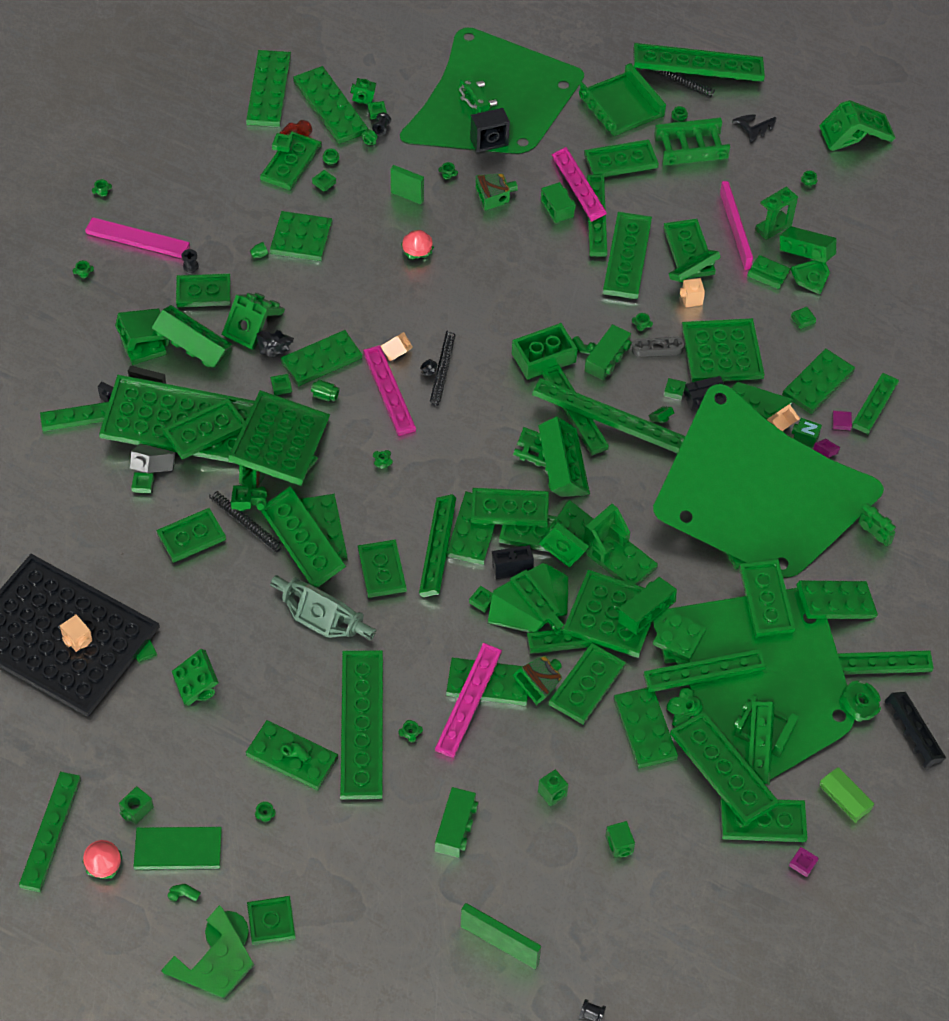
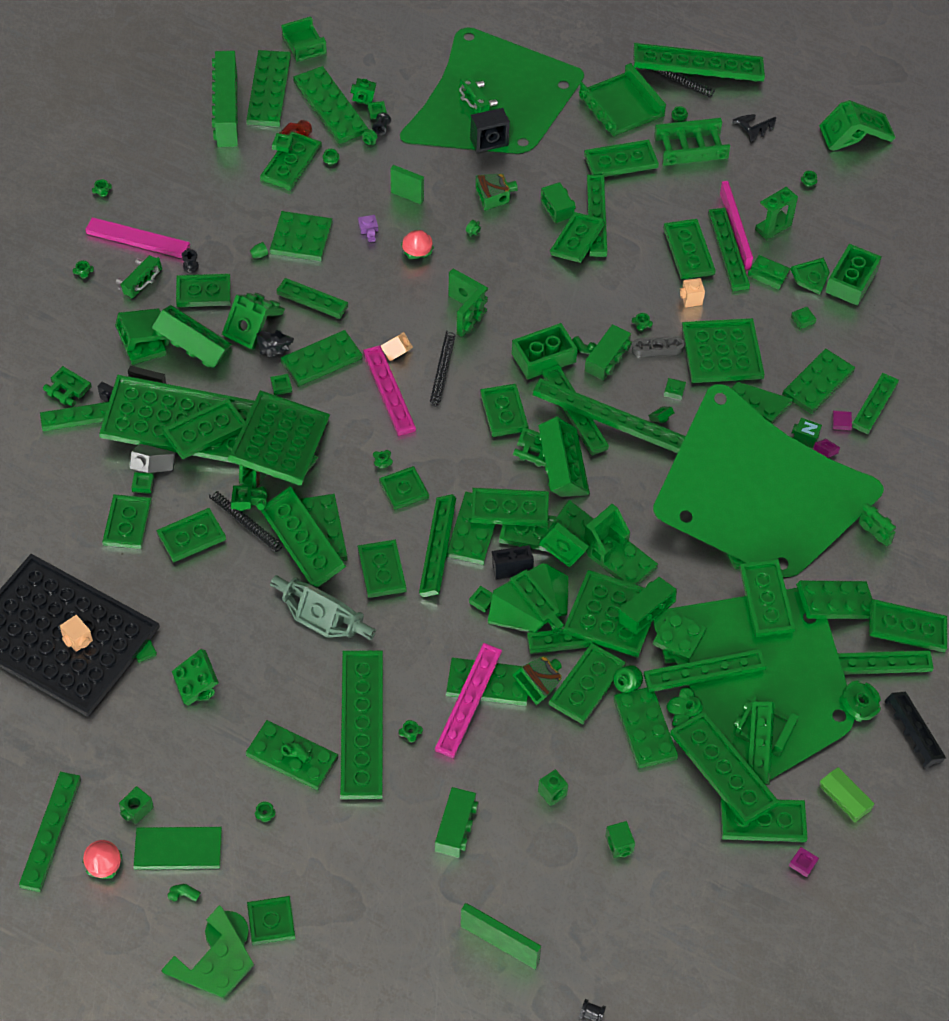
green brick [311,380,340,402] -> none
green plate [312,170,336,192] -> none
black plate [420,359,438,376] -> none
green plate [438,162,458,179] -> none
dark pink tile [551,147,607,222] -> none
green plate [603,212,652,299] -> none
green plate [668,250,721,282] -> none
black brick [684,376,726,410] -> none
light nougat panel [767,404,800,431] -> none
green brick [780,226,836,263] -> none
none -> green plate [43,366,92,407]
none -> green tile [102,494,152,549]
none -> green piece [116,255,162,299]
none -> green brick [212,51,238,147]
none -> green plate [276,278,348,319]
none -> green panel [281,16,327,62]
none -> medium lavender plate [358,215,378,242]
none -> green tile [379,466,429,510]
none -> green bracket [448,268,488,337]
none -> green plate [466,220,481,236]
none -> green plate [480,384,529,437]
none -> green plate [550,212,606,263]
none -> green head [613,665,643,693]
none -> green tile [708,208,750,291]
none -> green brick [825,244,882,306]
none -> green tile [869,599,947,653]

